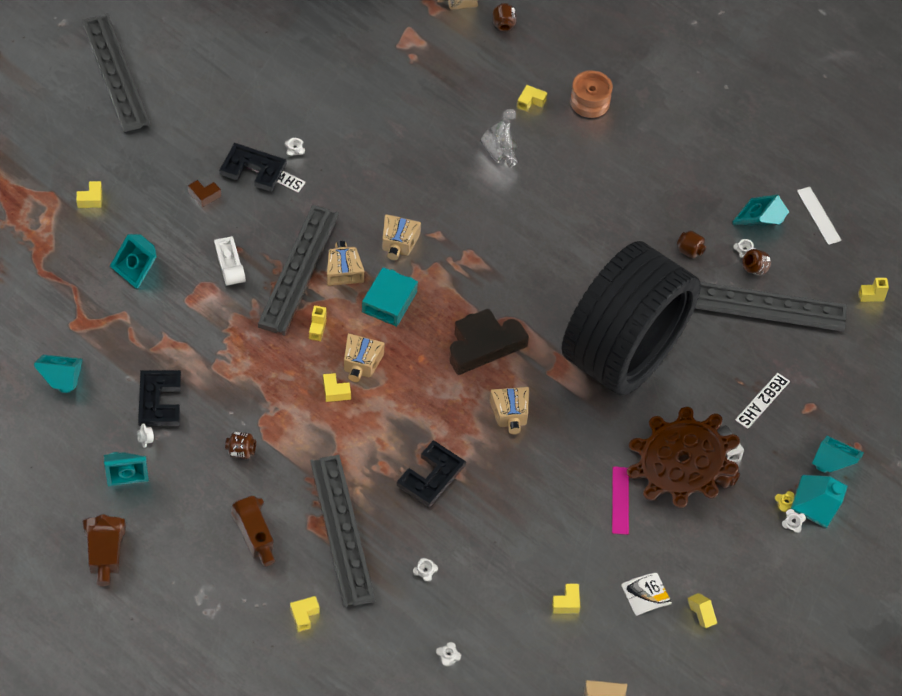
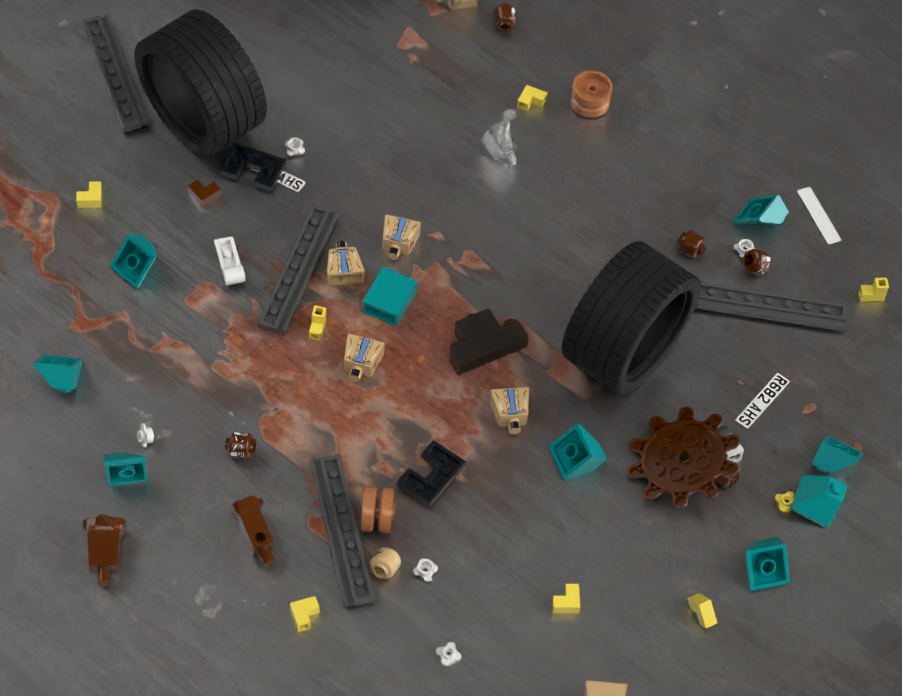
black plate [138,370,181,426] -> none
light yellow piece [323,373,351,402] -> none
dark pink sticker [612,467,629,534] -> none
sticker [621,573,672,616] -> none
white plate [782,509,806,533] -> none
none -> black tyre [134,9,267,157]
none -> nougat wheel [361,485,395,534]
none -> tan head [370,548,401,579]
none -> teal slope [548,423,607,480]
none -> teal slope [745,537,790,591]

